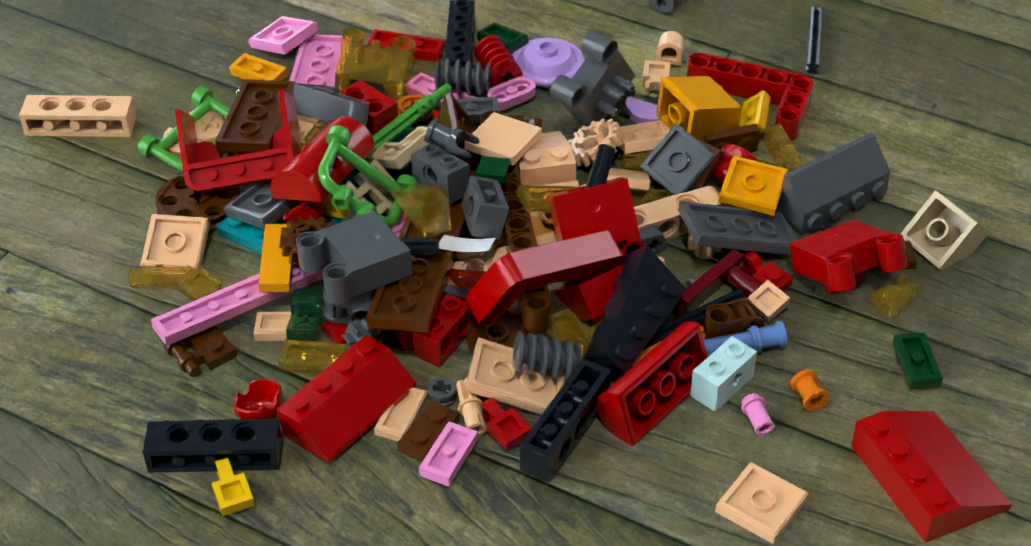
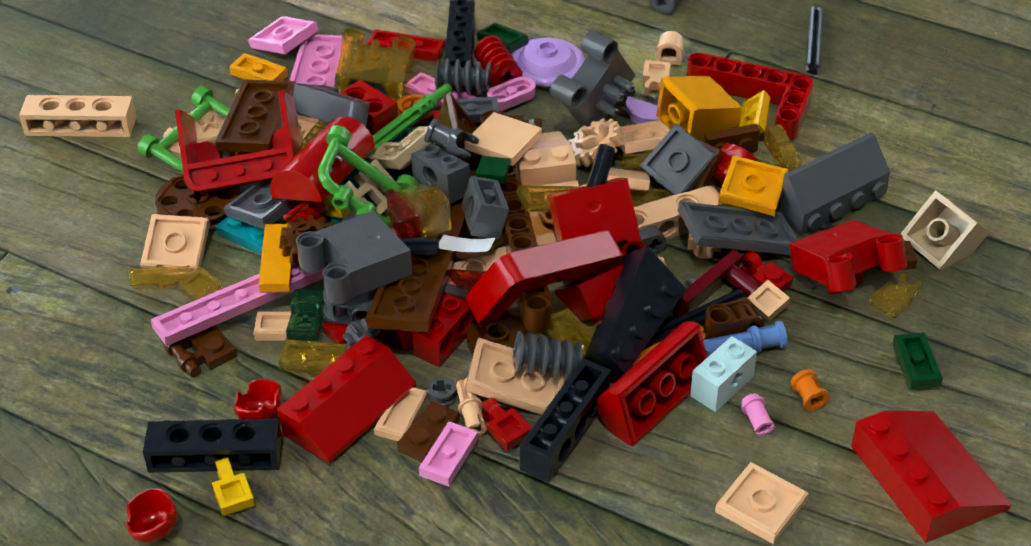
none -> red hair [125,489,178,543]
none -> clear red slope [386,189,422,239]

